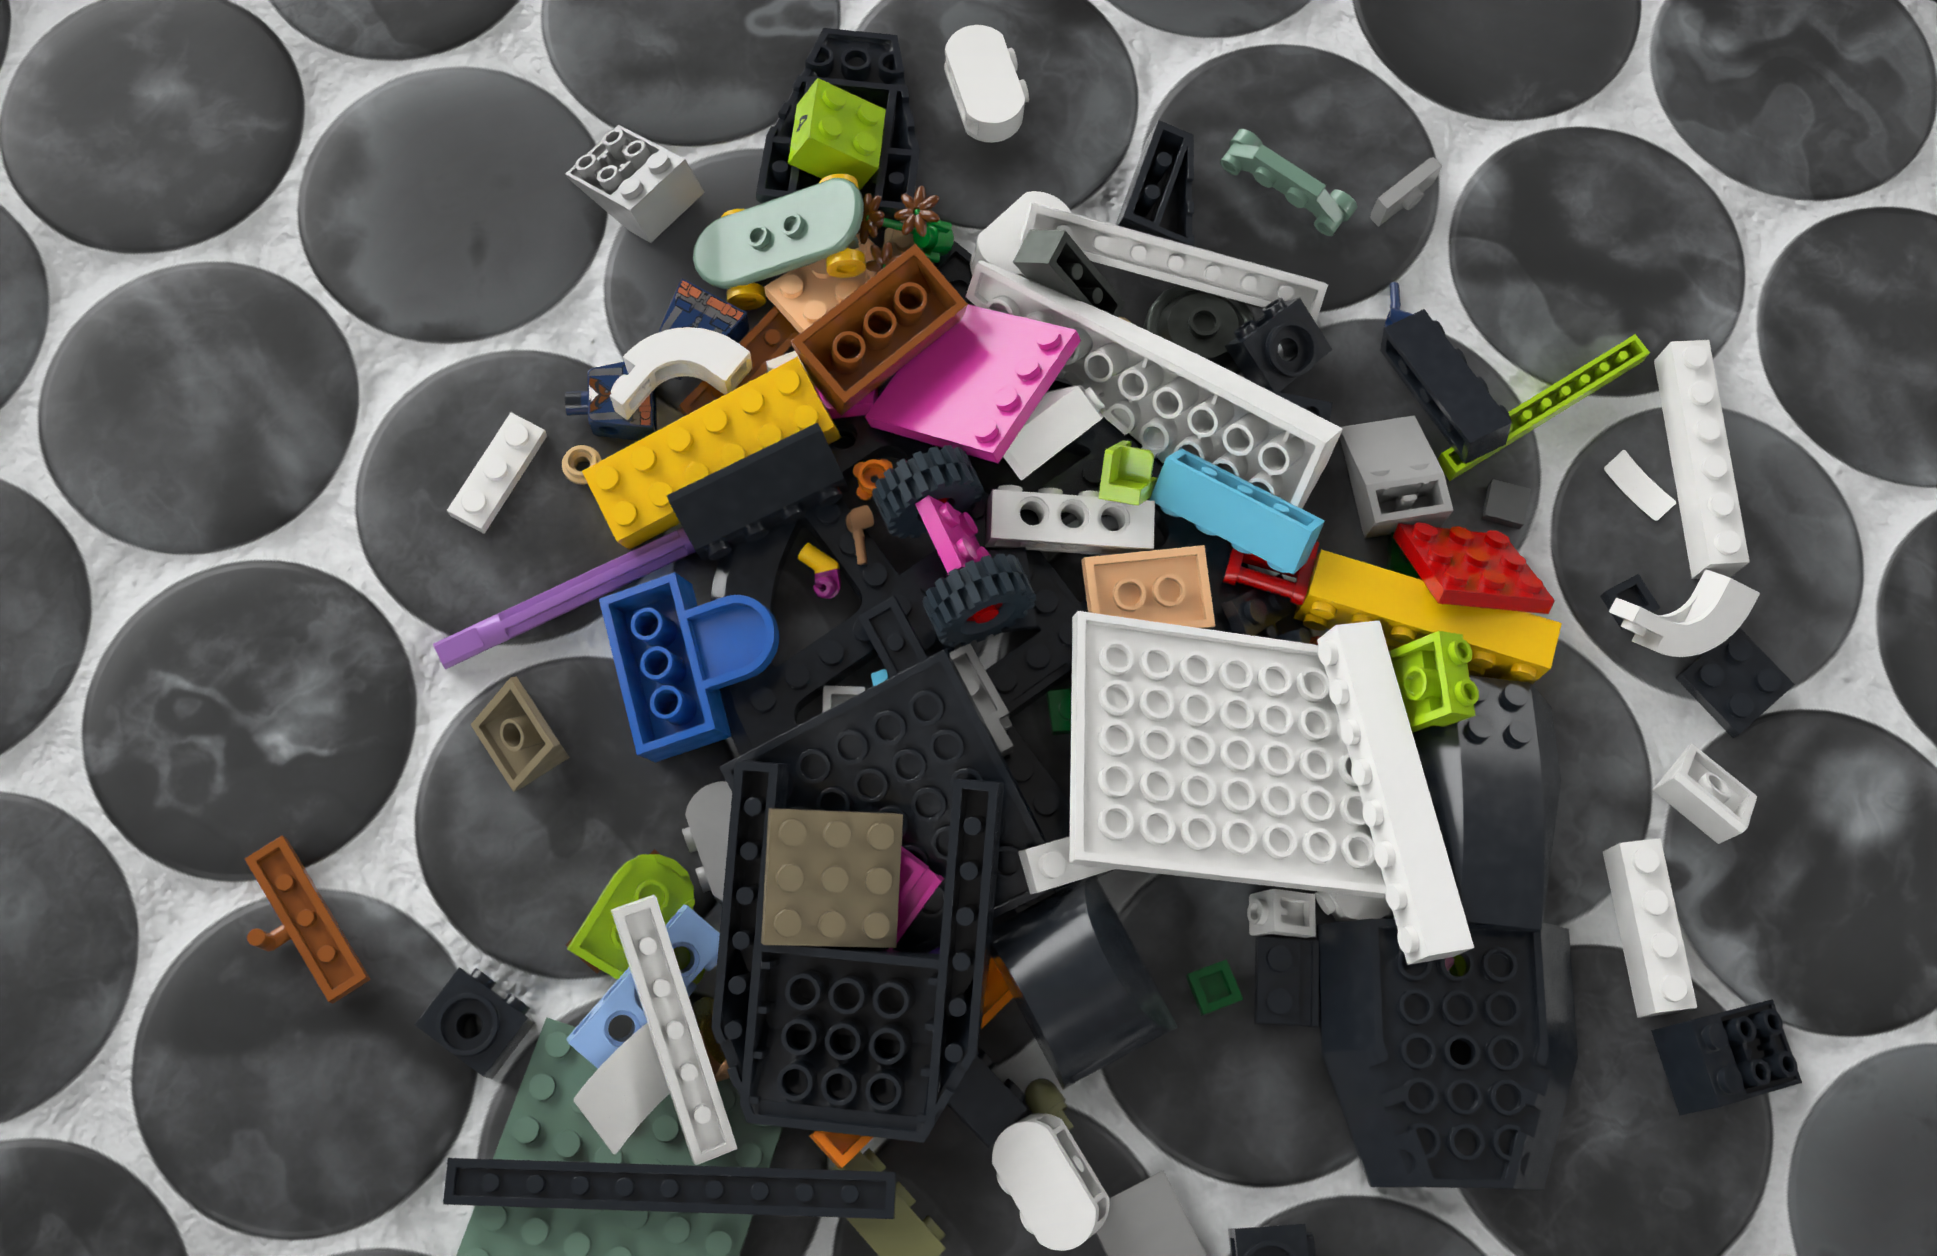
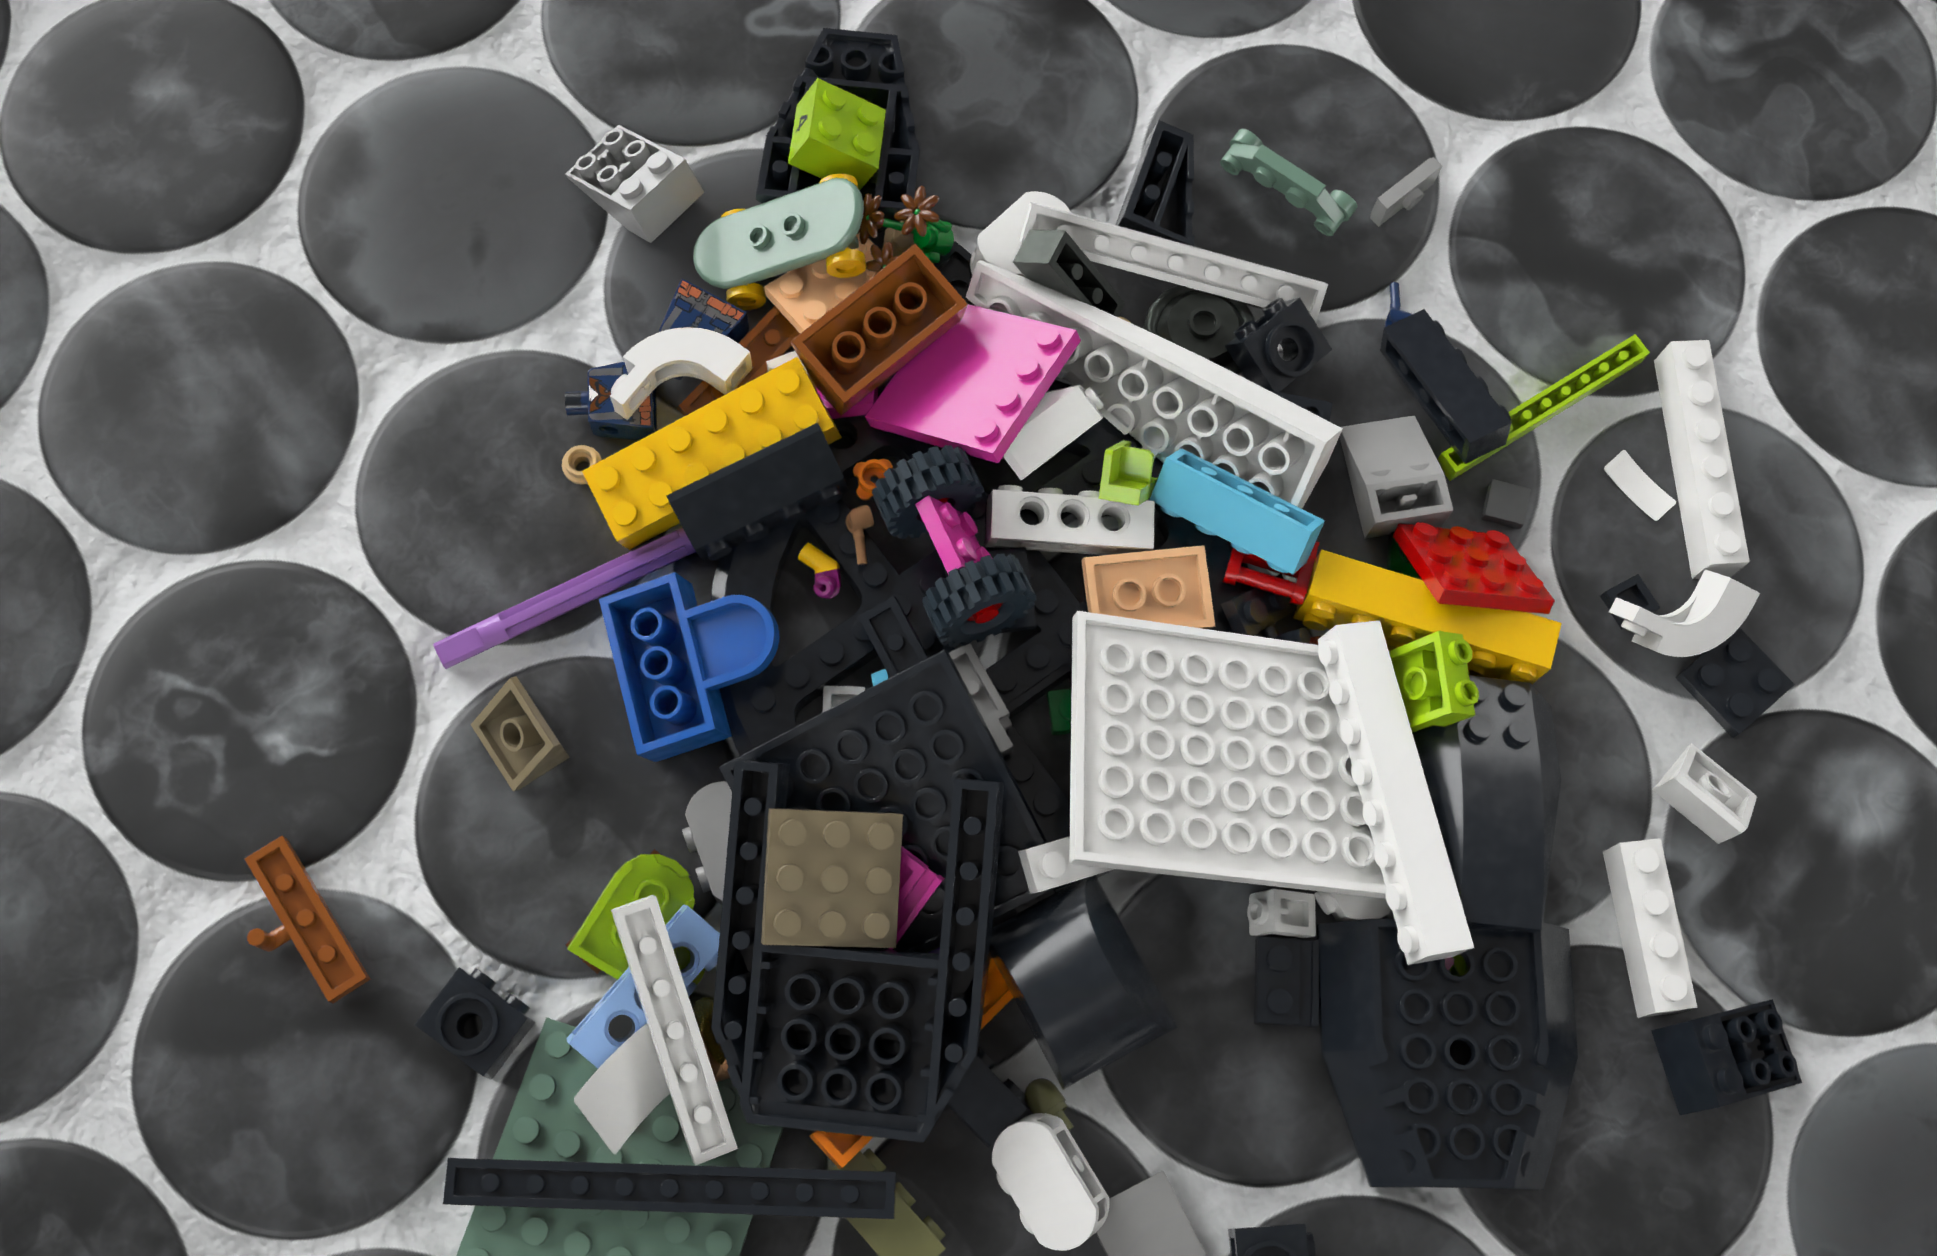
white plate [447,413,547,534] -> none
white brick [944,25,1029,143] -> none
dark green plate [1185,959,1243,1016] -> none

